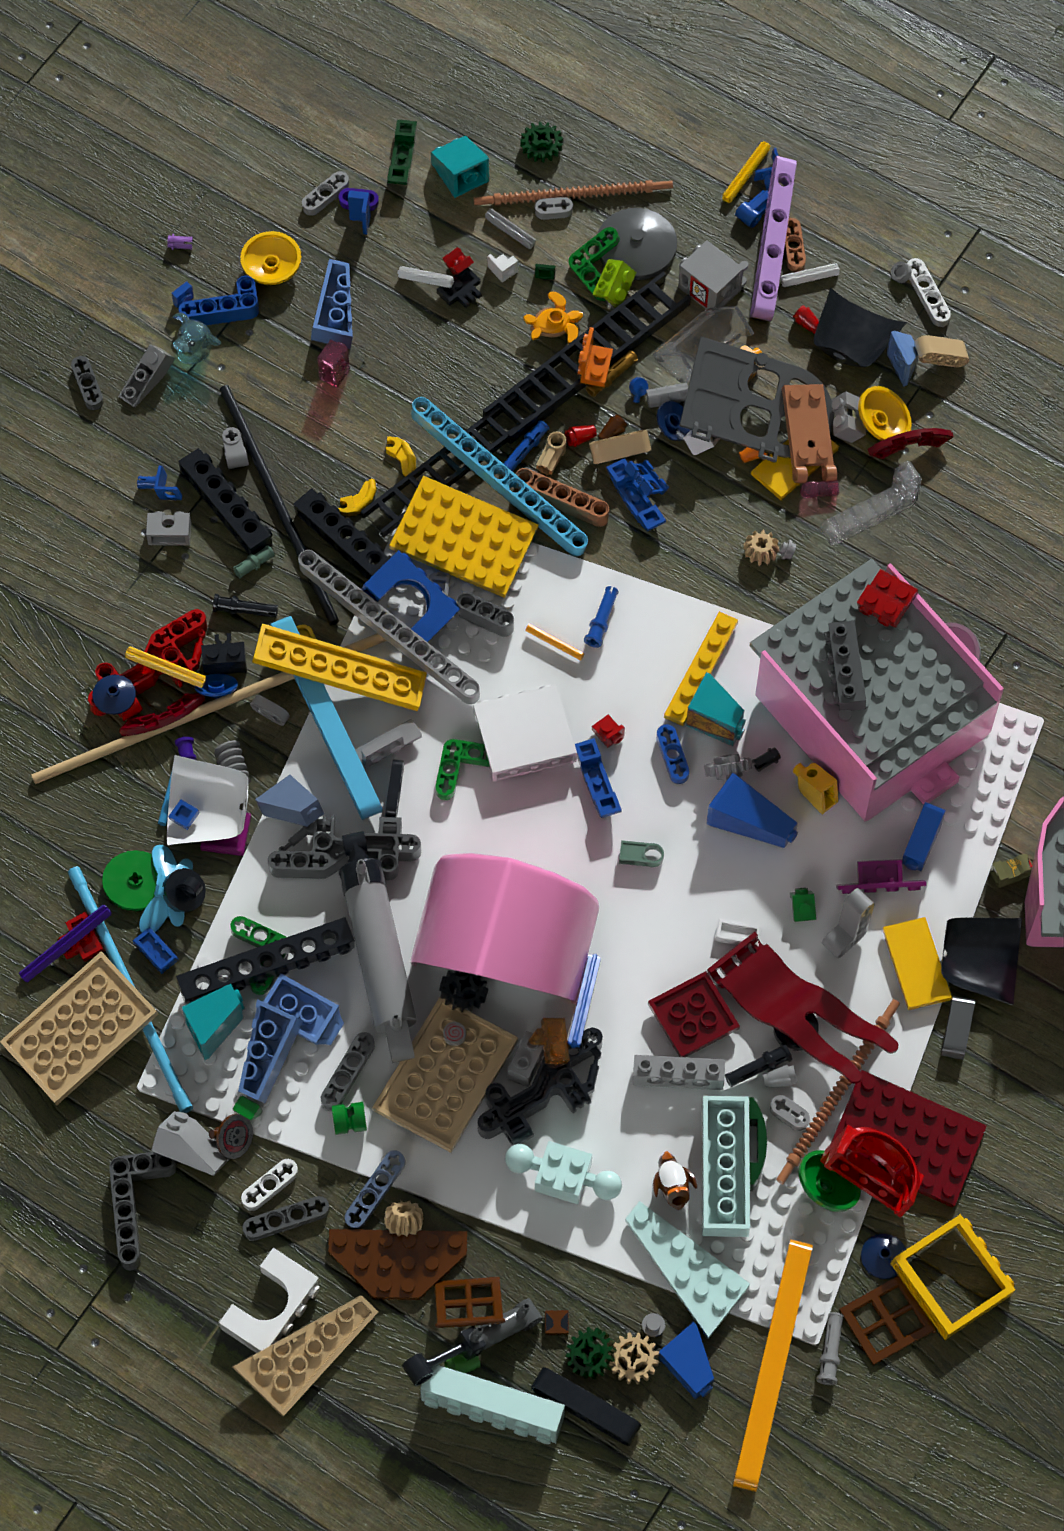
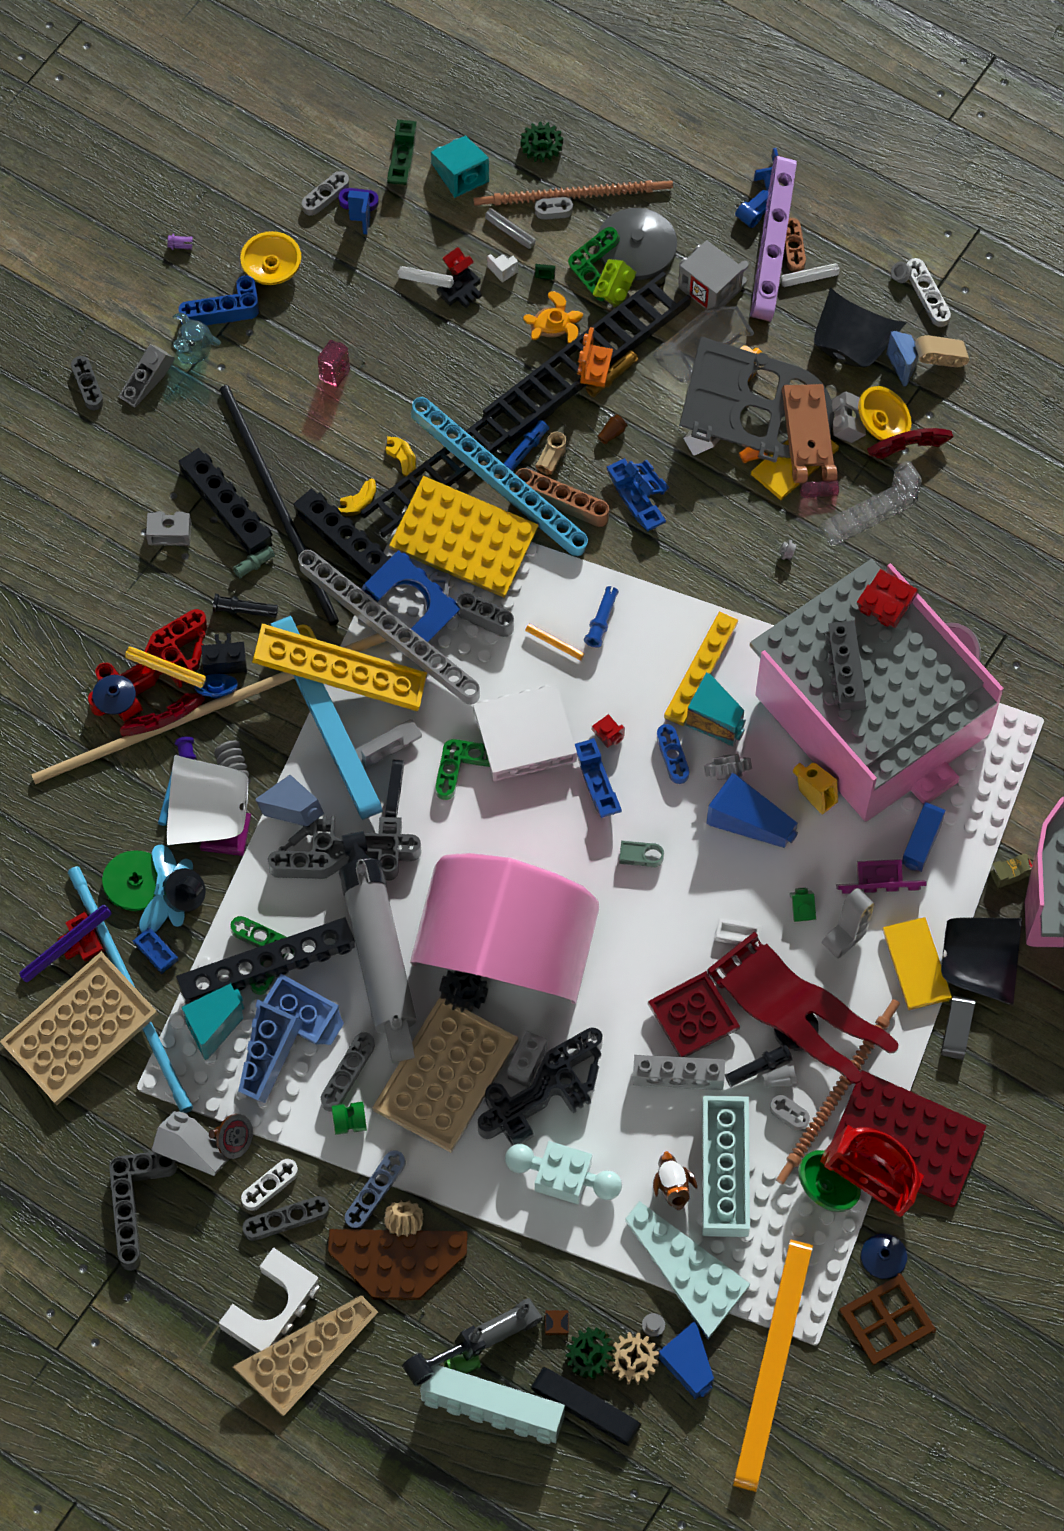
blue bracket [137,466,183,500] -> none
blue plate [168,799,200,830] -> none
blue plate [171,281,194,309] -> none
light grey piece [222,427,249,470] -> none
green slope [233,1095,263,1120] -> none
light grey beam [250,695,290,726] -> none
medium blue wedge [311,259,353,349] -> none
reddish brown window [435,1277,506,1328] -> none
light grey tile [443,1022,466,1046] -> none
clear orange plate [529,1018,570,1064] -> none
red cone [564,425,597,447] -> none
axle [567,954,601,1048] -> none
tan beam [589,430,651,464] -> none
blue piece [629,377,648,403] -> none
light grey axle [646,383,688,408] -> none
dark blue dish [657,401,691,441] -> none
yellow axle [722,141,770,203] -> none
tan gear [743,529,779,566] -> none
dark green slope [749,1097,767,1192] -> none
black pin [752,747,781,772] -> none
red cone [793,305,819,334] -> none
light grey pin [816,1312,843,1385] -> none
yellow window [891,1214,1015,1340] -> none

